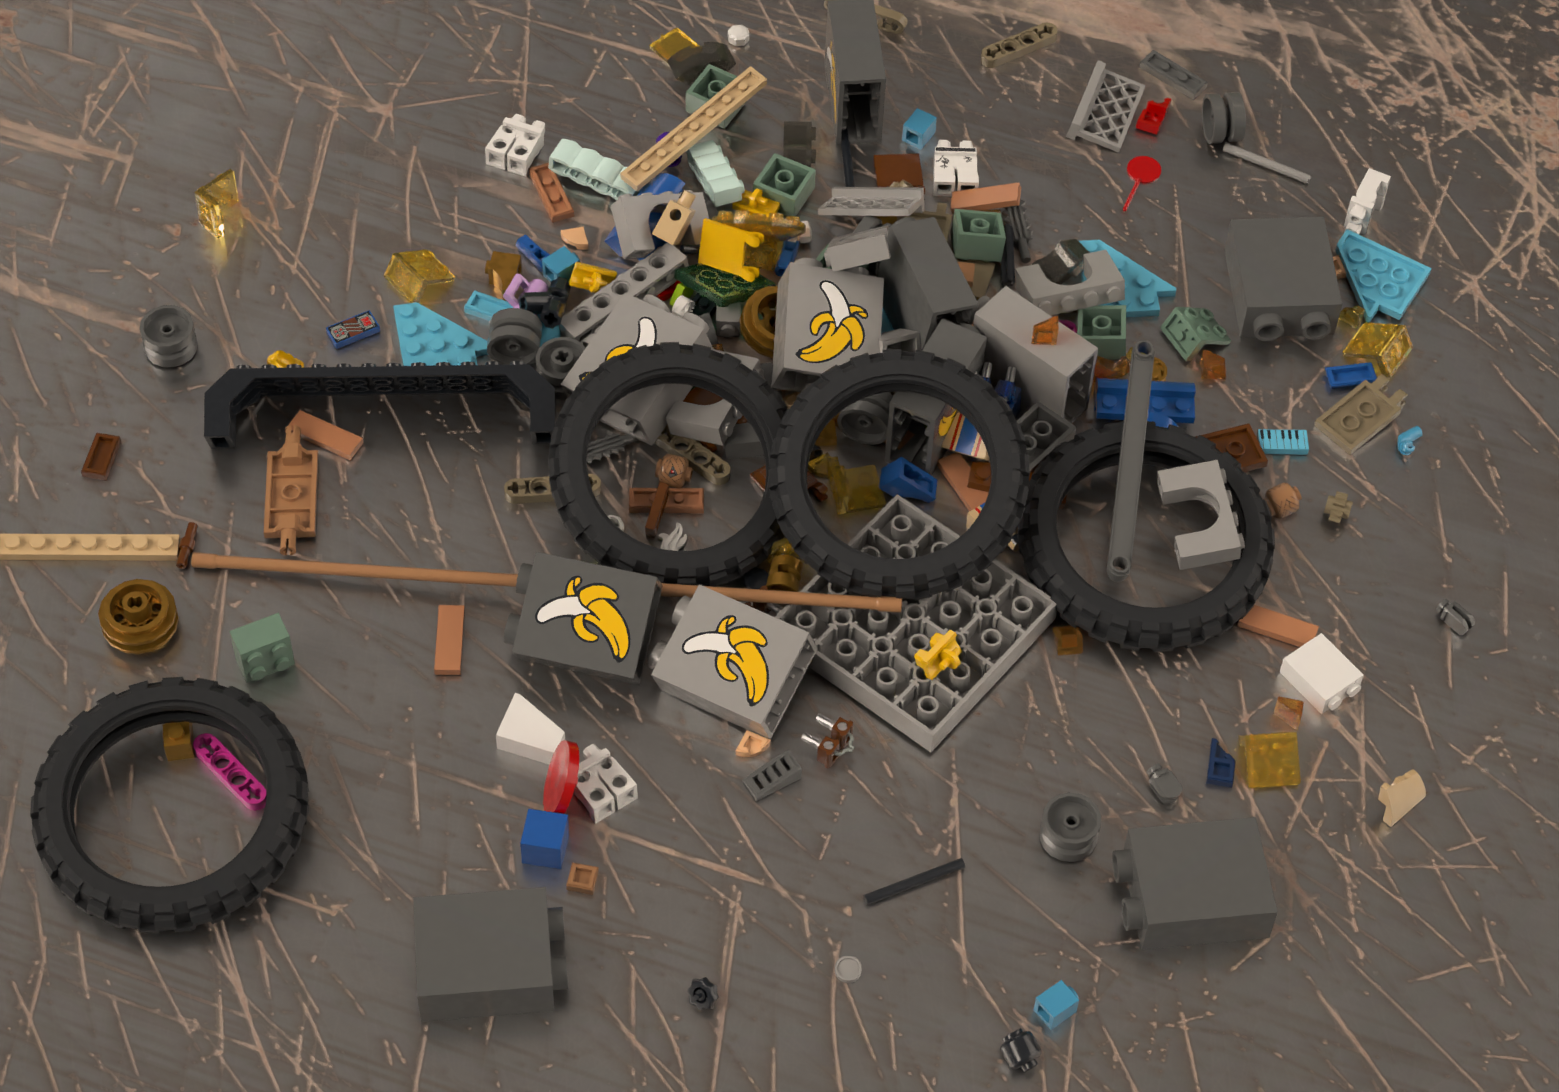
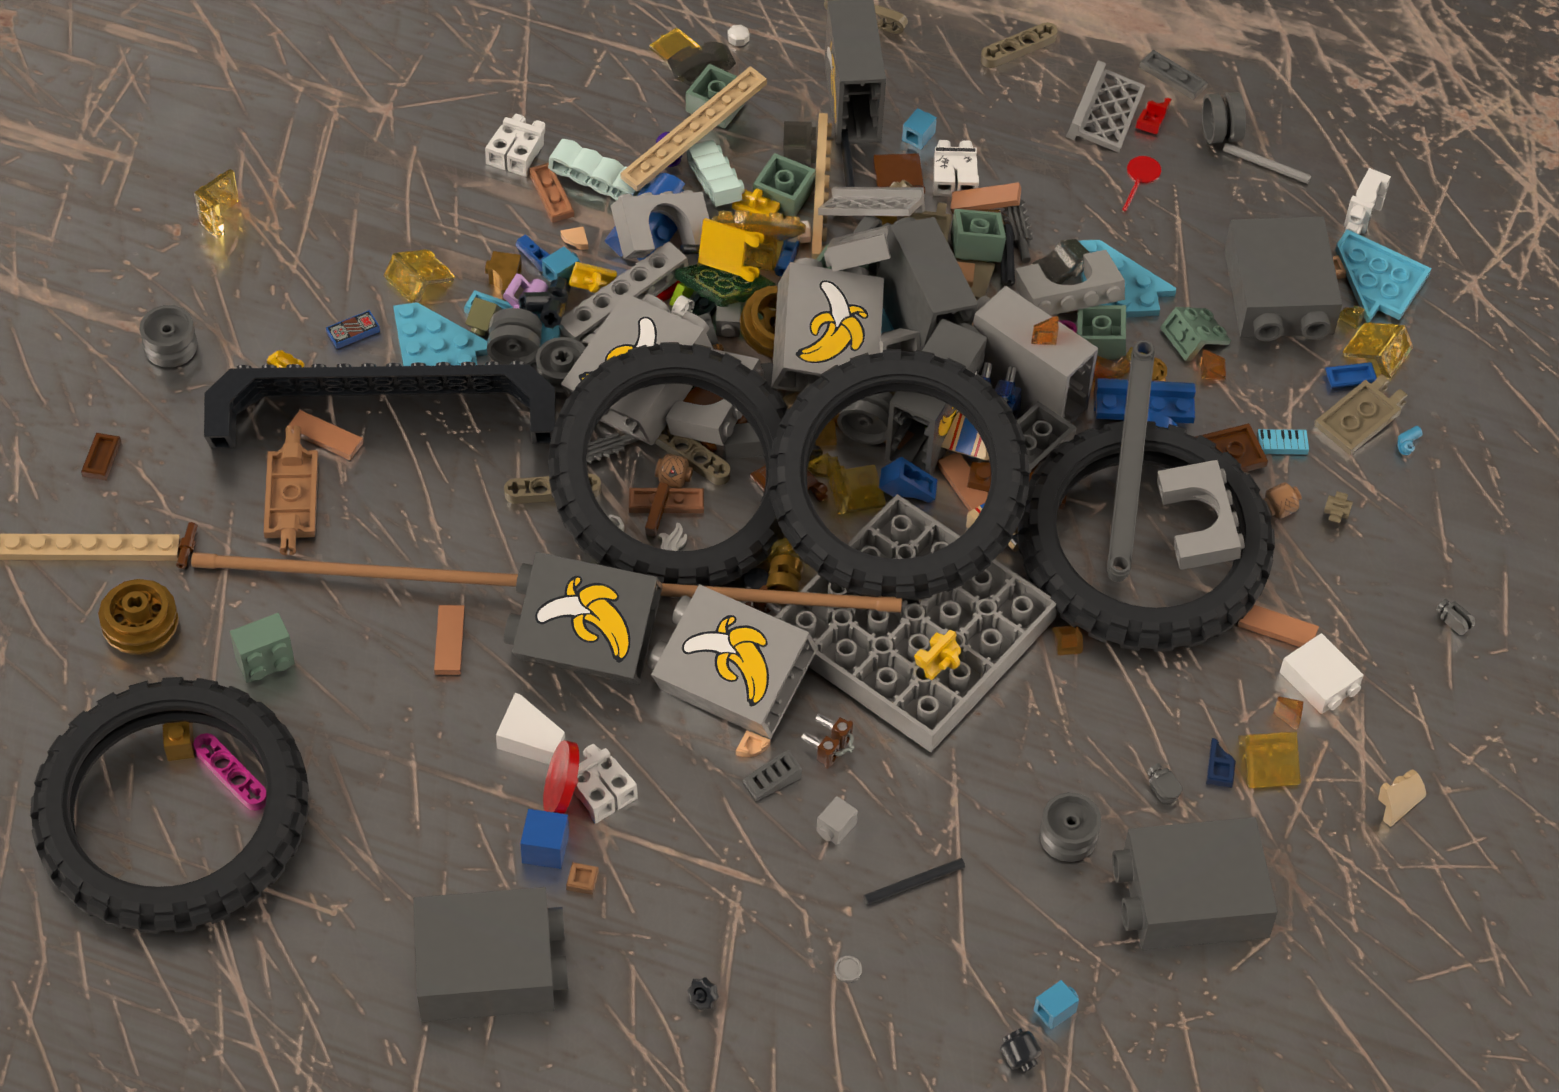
tan torso [652,189,696,245] -> none
none -> olive brick [465,297,503,337]
none -> tan plate [811,113,832,259]
none -> light grey brick [816,796,858,845]

